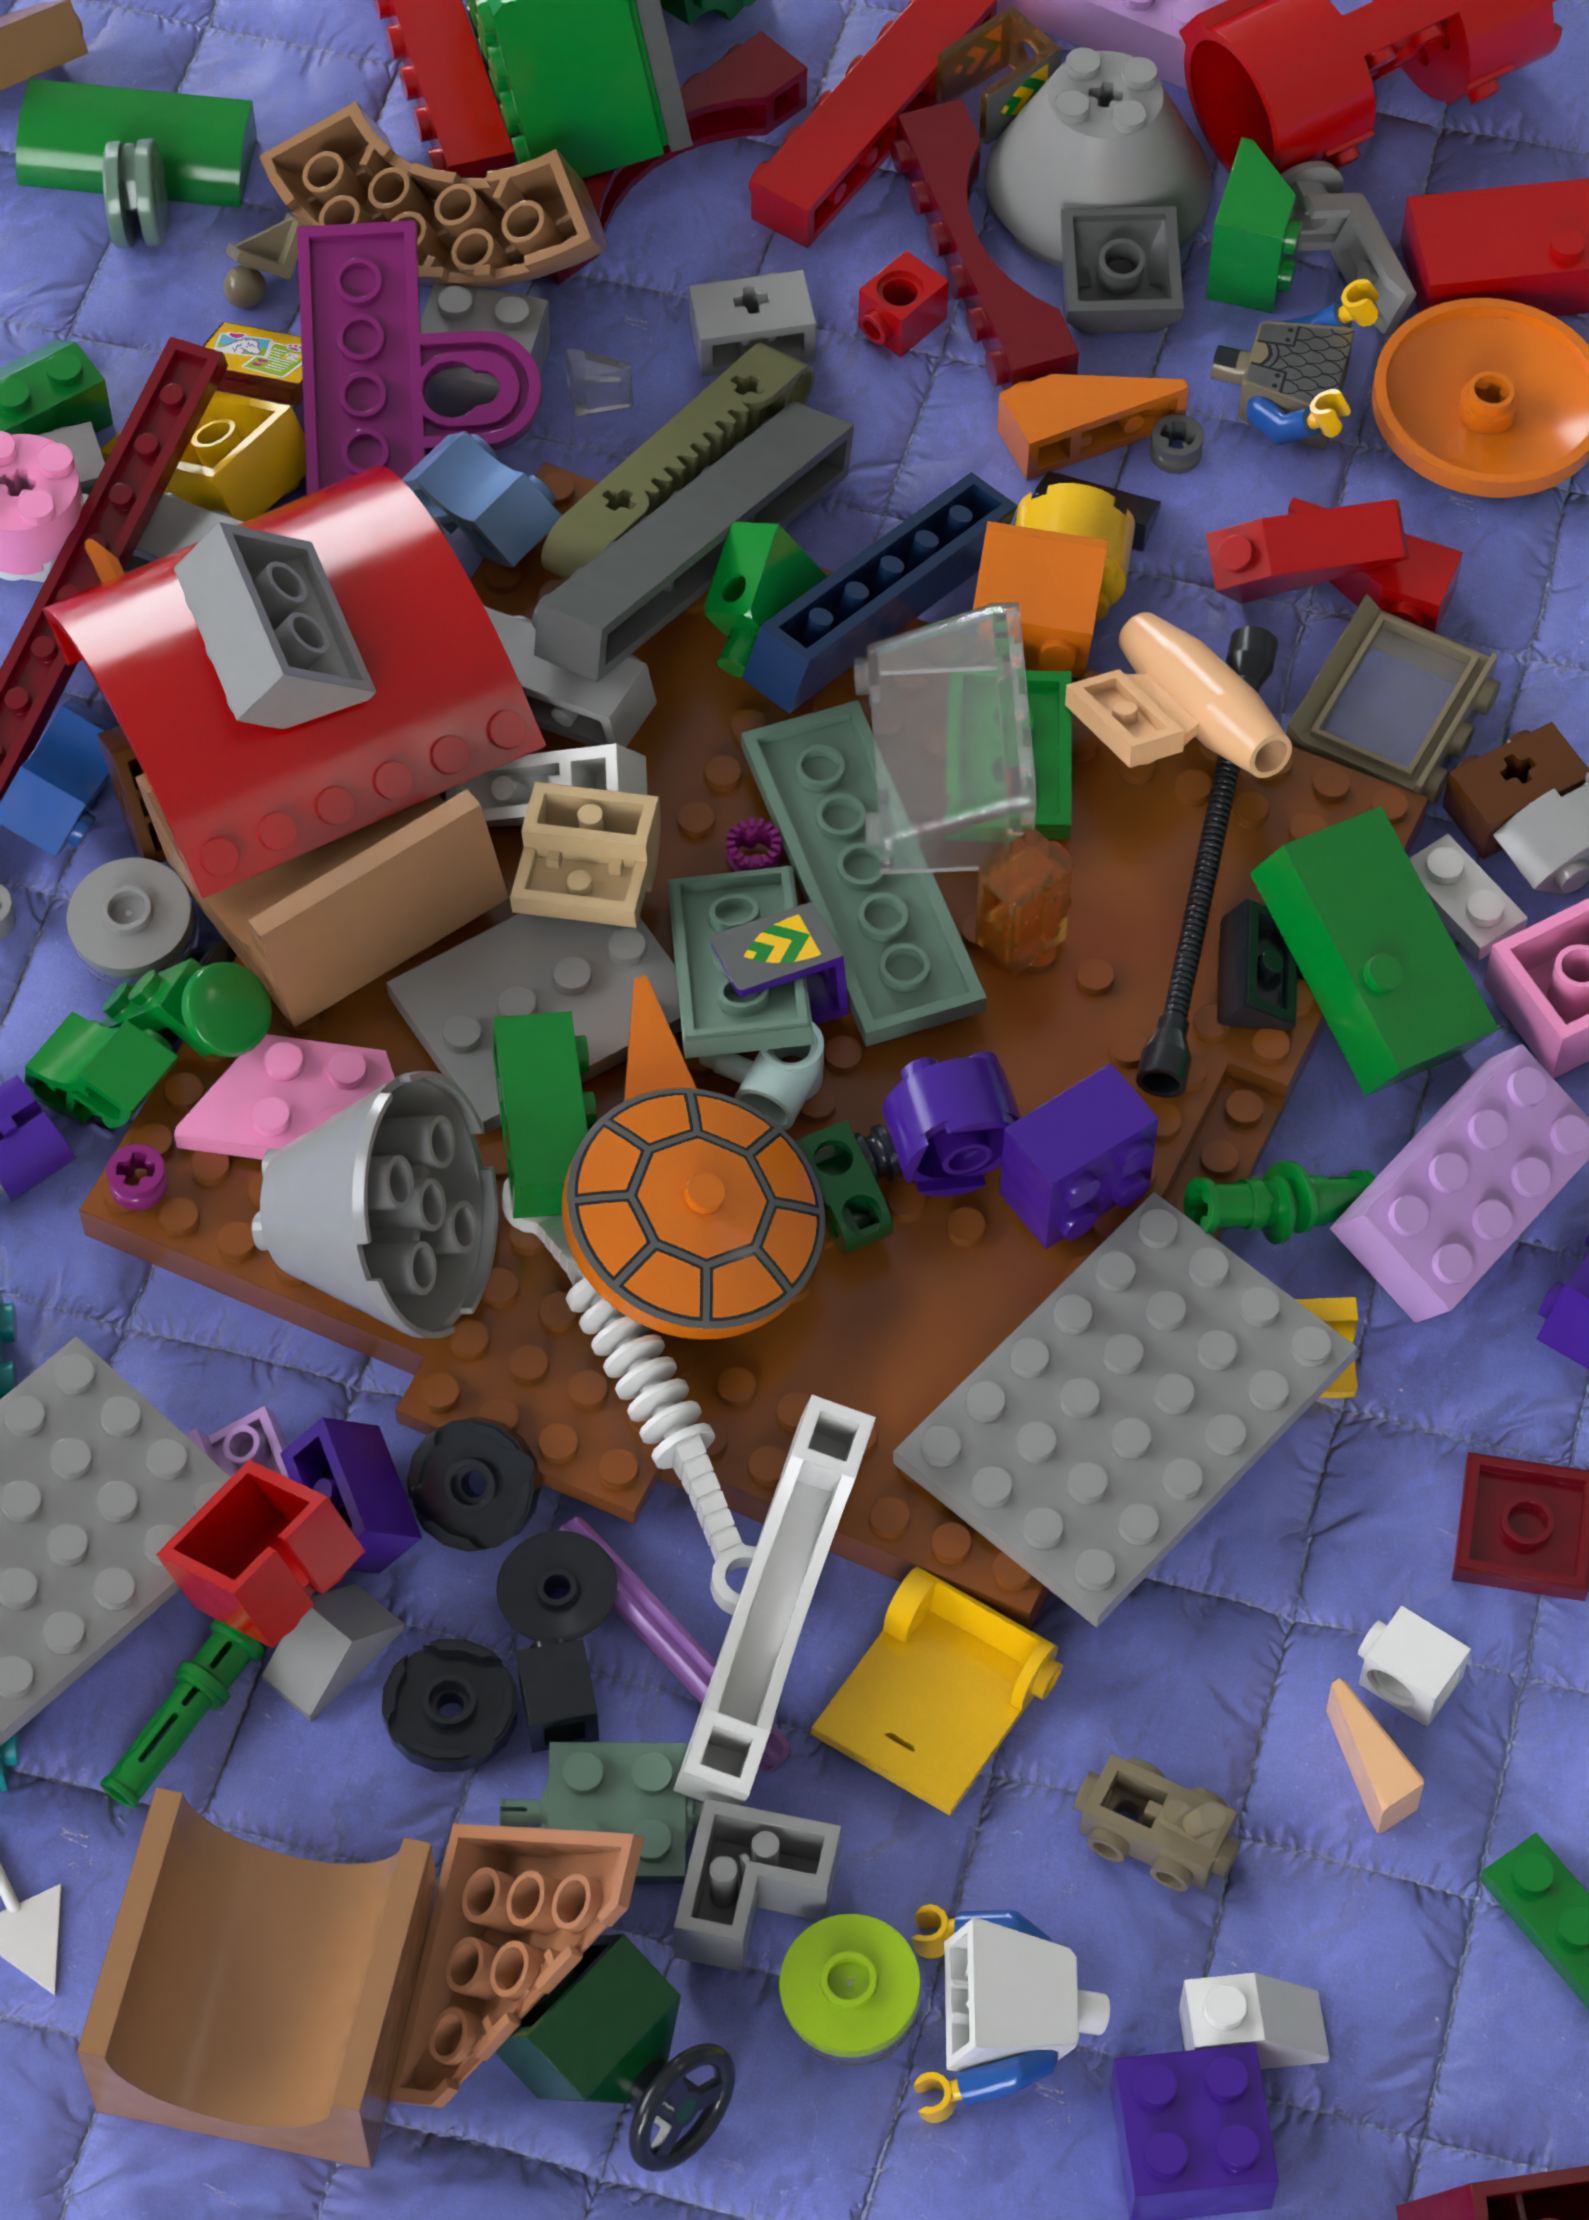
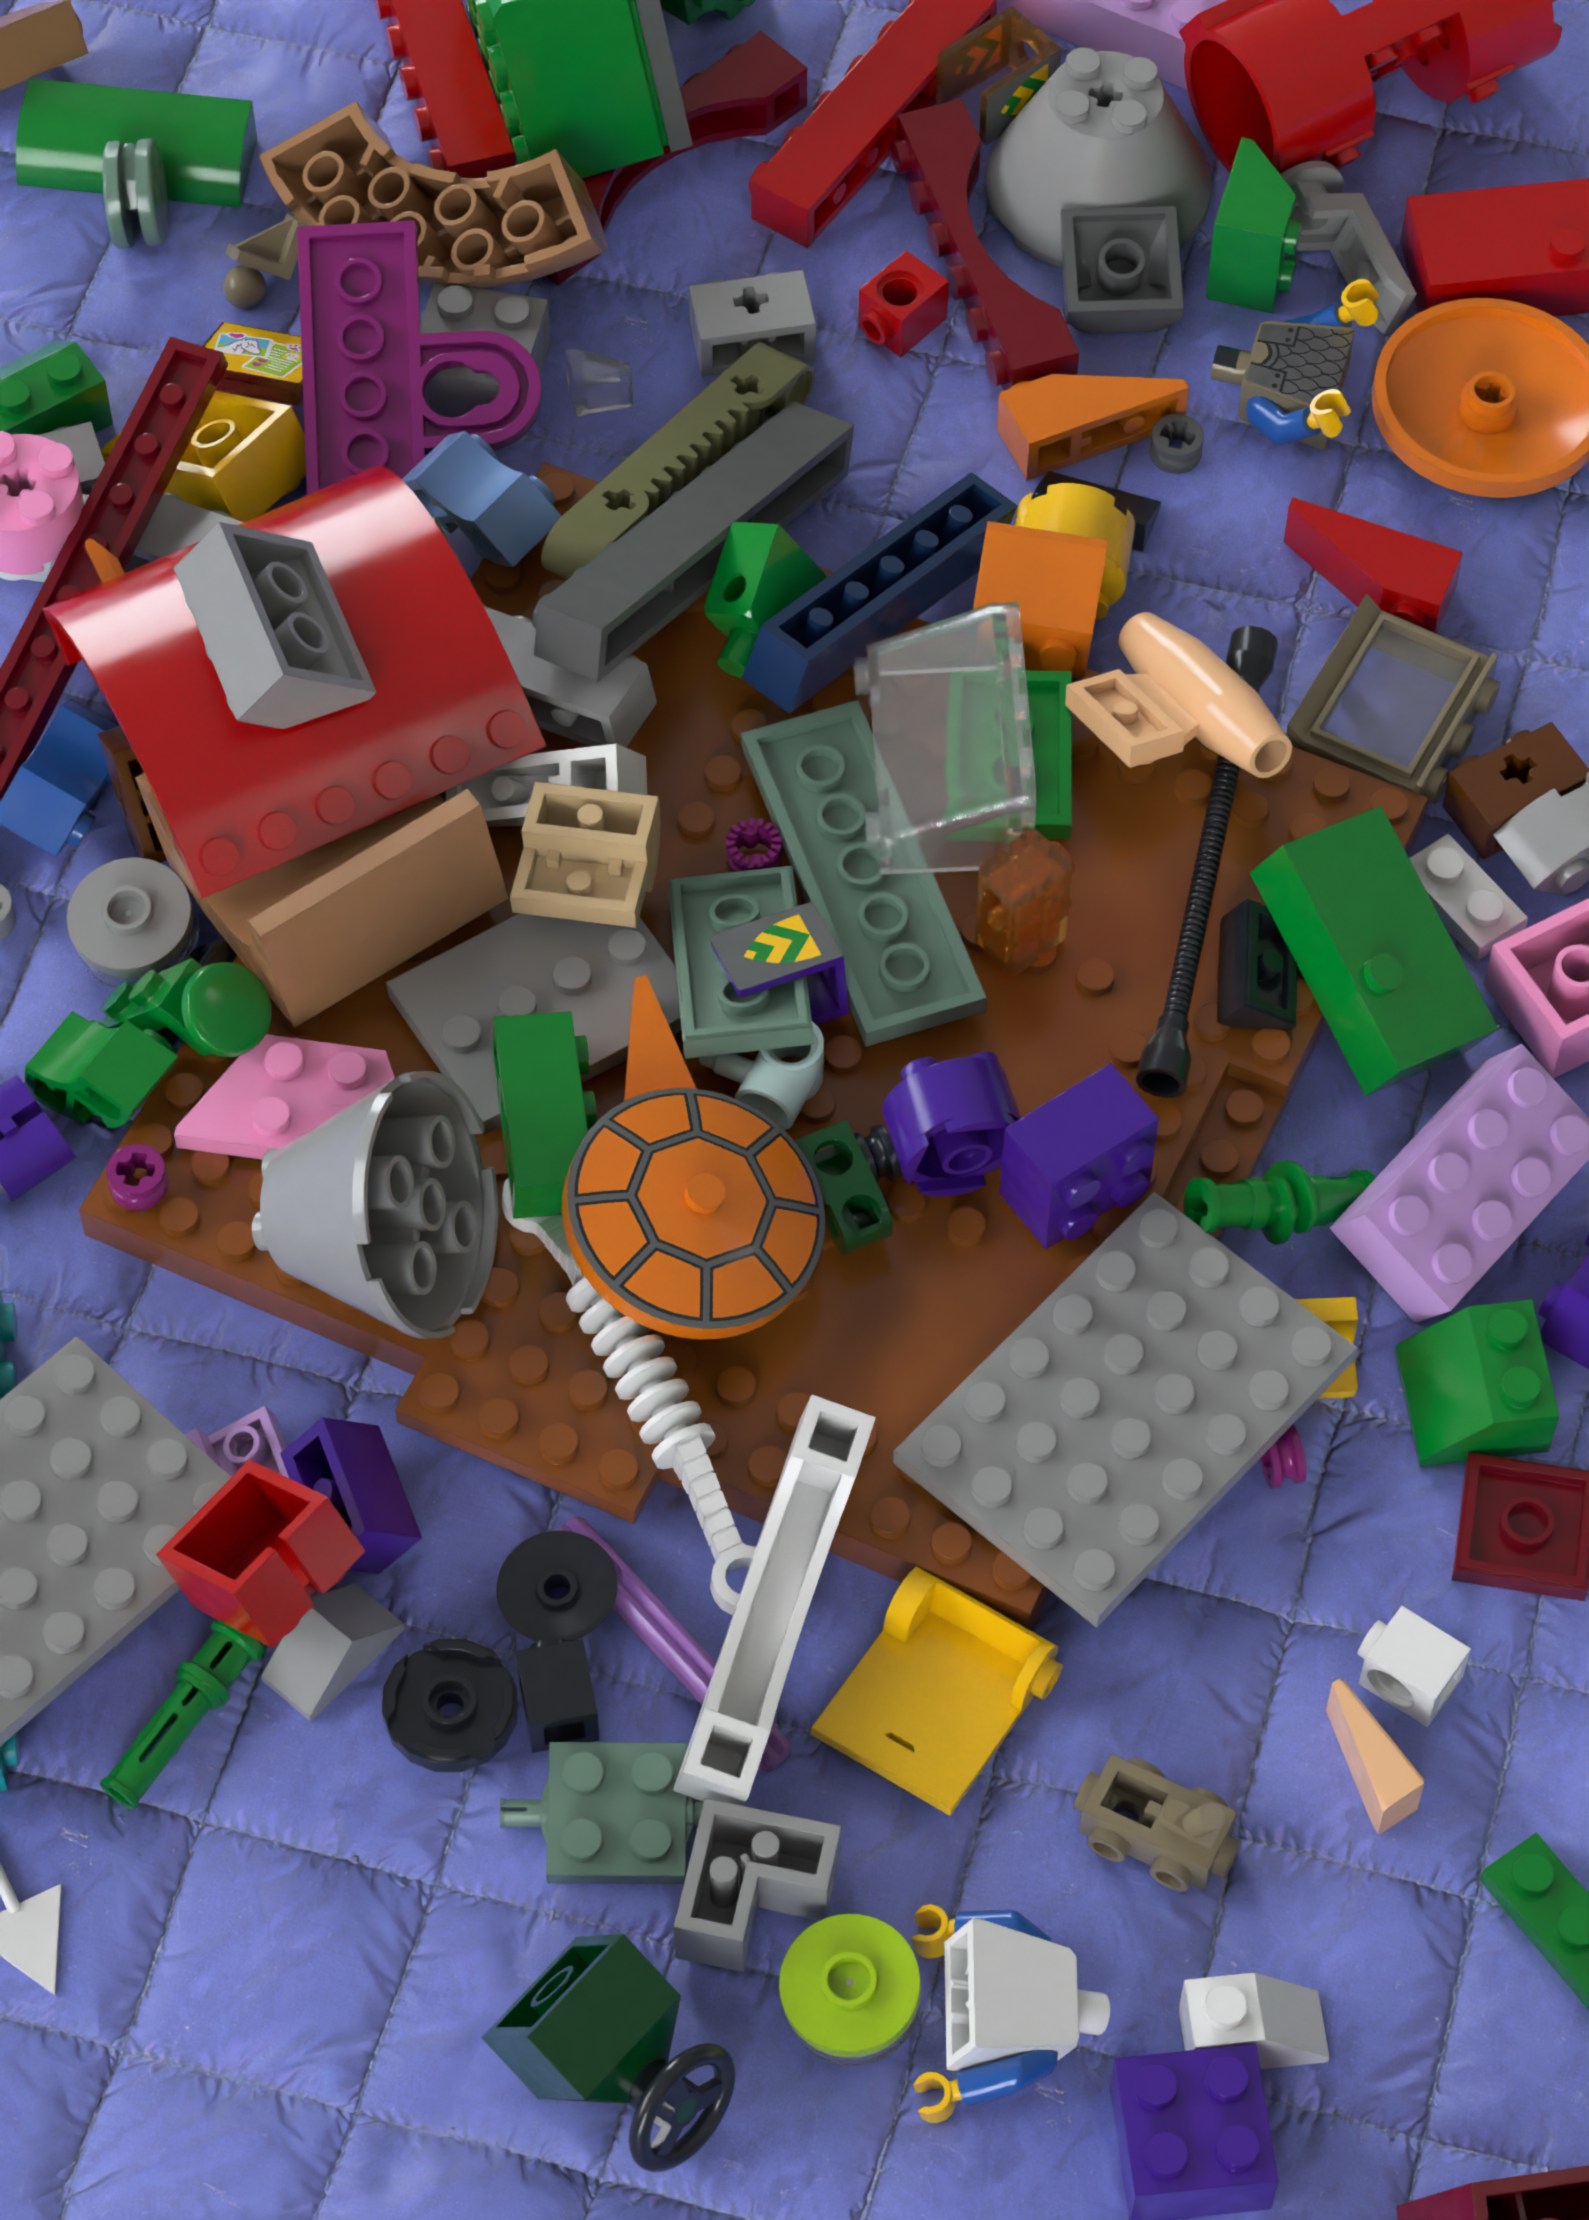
medium nougat piece [77,1787,438,2169] -> none
nougat slope [388,1823,644,2109] -> none
black plate [406,1417,541,1552] -> none
red slope [1206,499,1409,604] -> none
none -> magenta bush [1260,1424,1307,1489]
none -> green slope [1394,1299,1559,1467]

